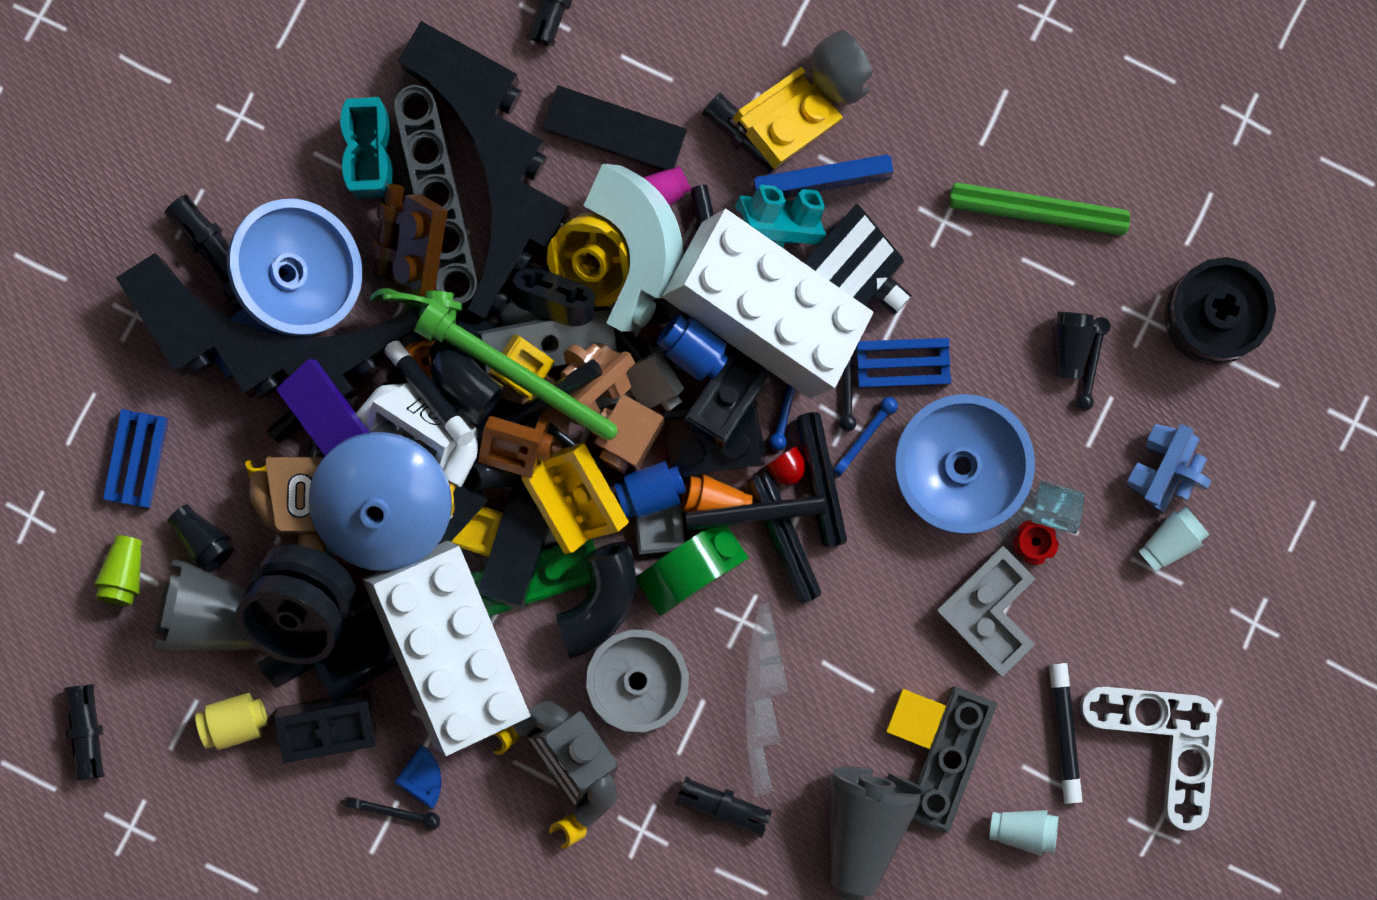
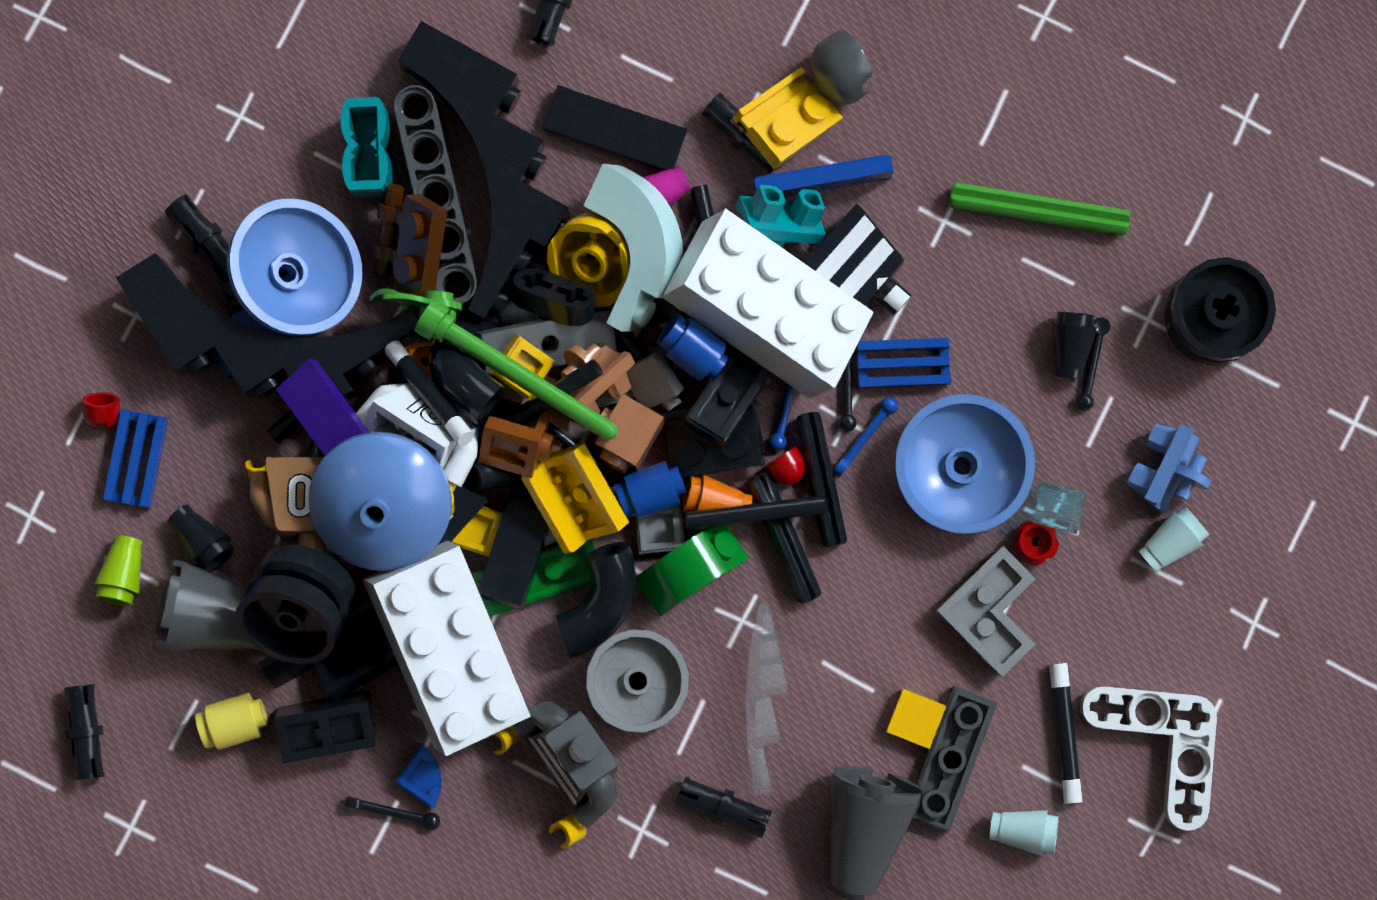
none -> red hinge [82,392,120,429]

